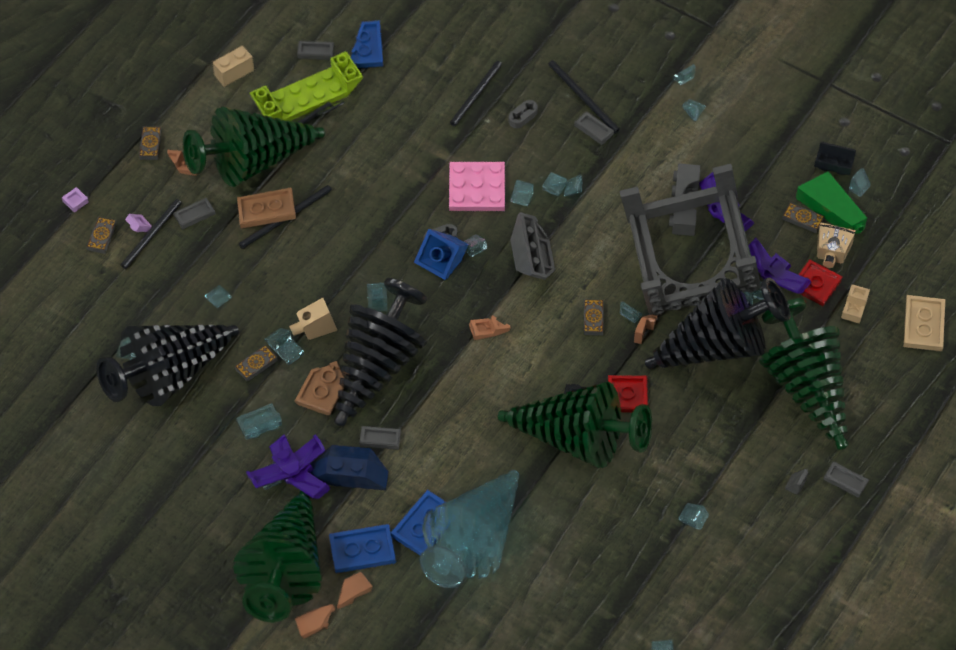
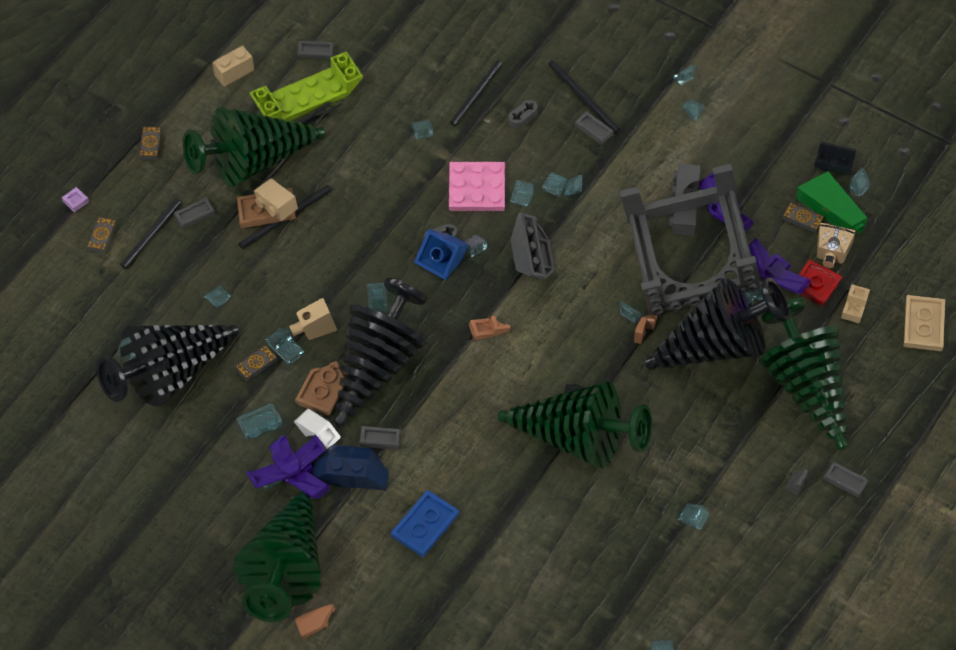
lavender plate [125,214,152,232] -> none
nougat slope [167,150,197,176] -> none
blue plate [329,524,396,573] -> none
nougat slope [337,572,373,609] -> none
blue wing [351,21,383,68] -> none
clear light blue plant [419,470,520,588] -> none
tile [584,299,603,336] -> none
red tile [608,375,648,412] -> none
none -> tan brick [254,178,298,221]
none -> white slope [294,409,341,450]
none -> clear light blue slope [411,120,433,139]

